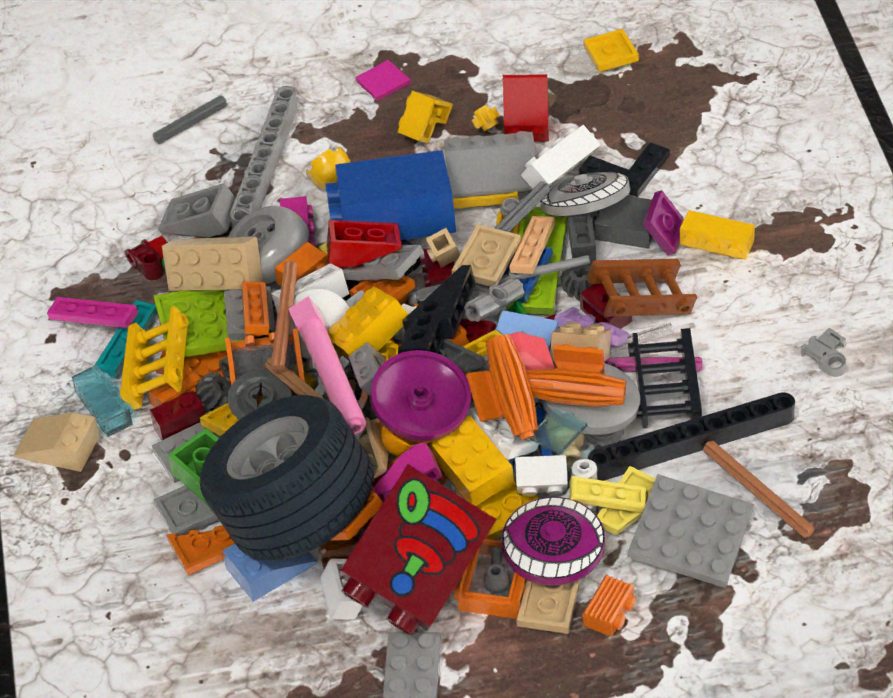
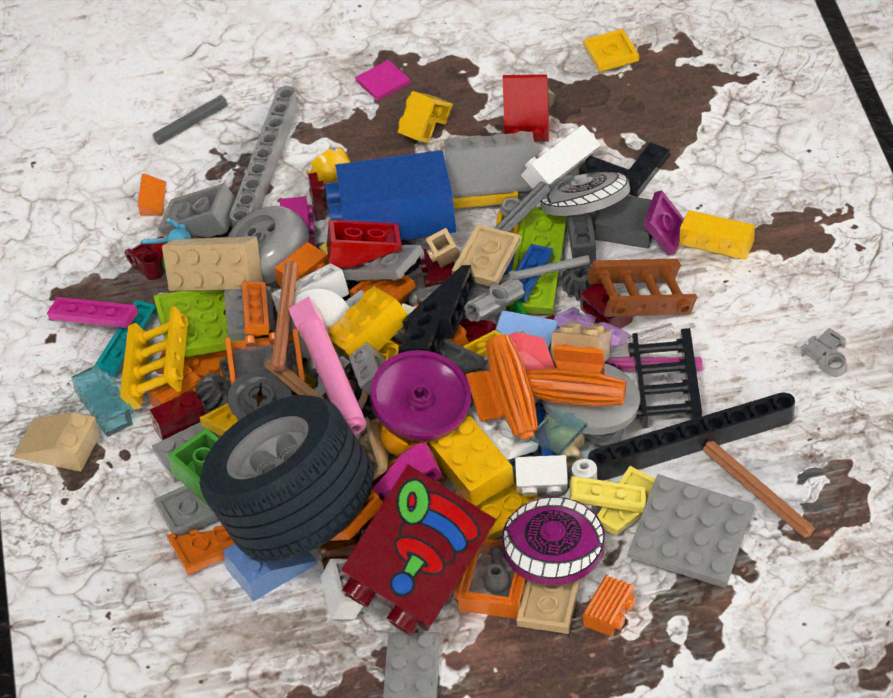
yellow gear [471,104,500,131] -> none
light nougat tile [509,216,555,274] -> none
none -> orange slope [138,174,166,216]
none -> medium azure plant [142,218,191,244]
none -> dark red wing [308,172,328,221]

